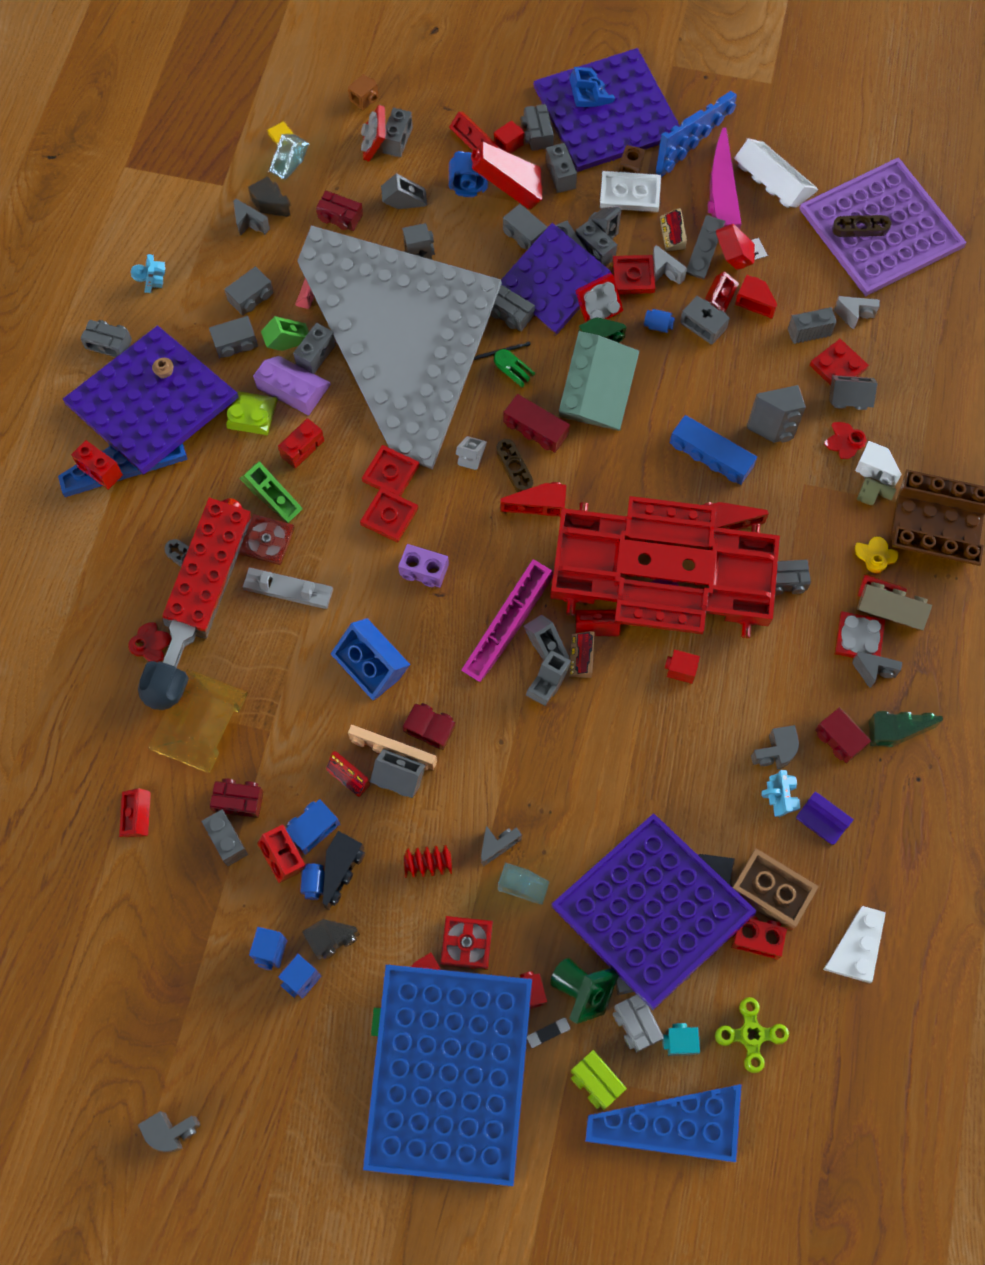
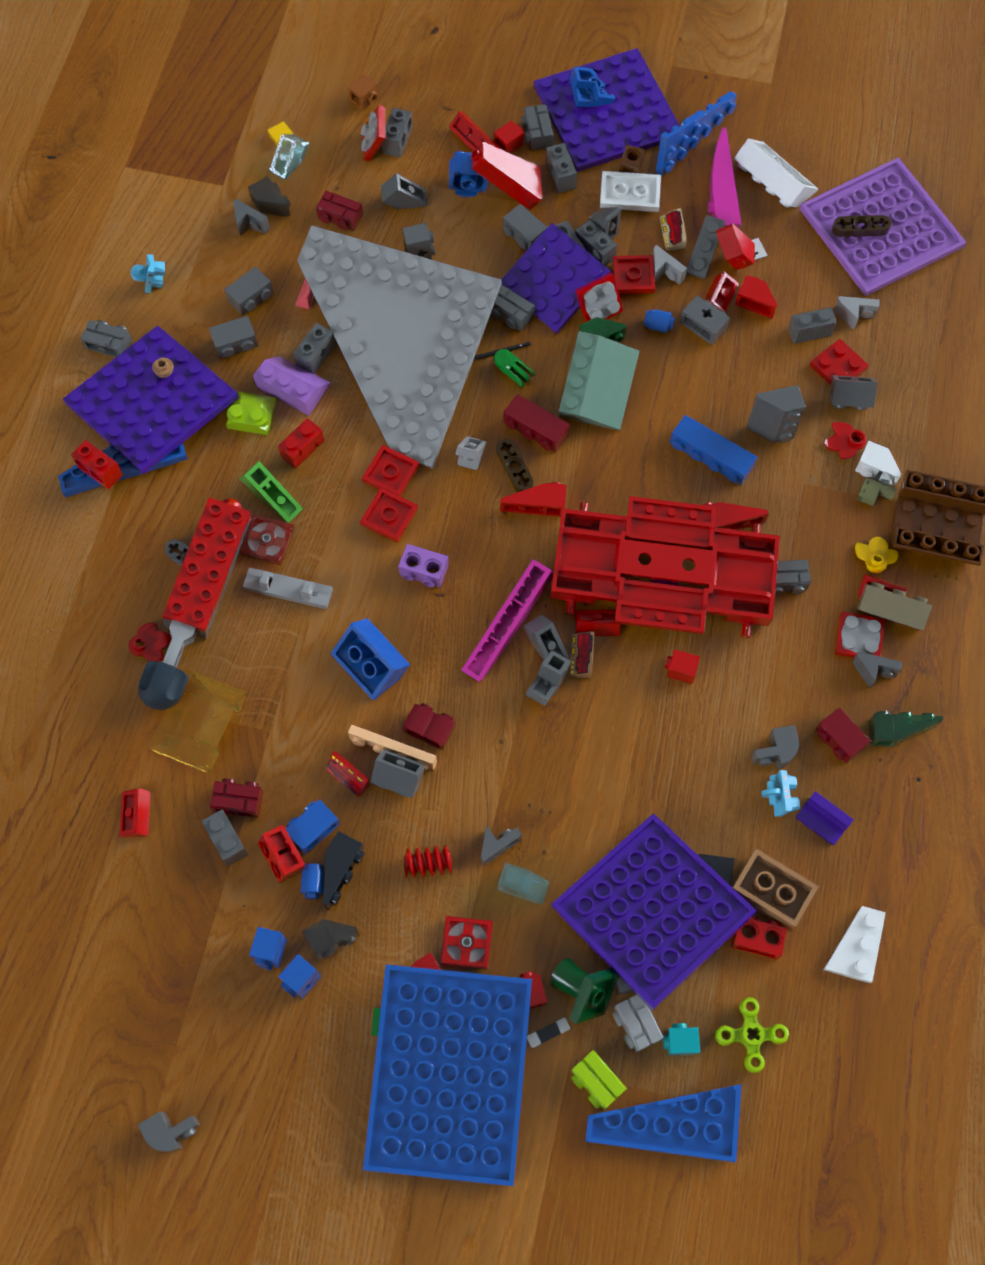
bright green slope [261,316,309,351] -> none

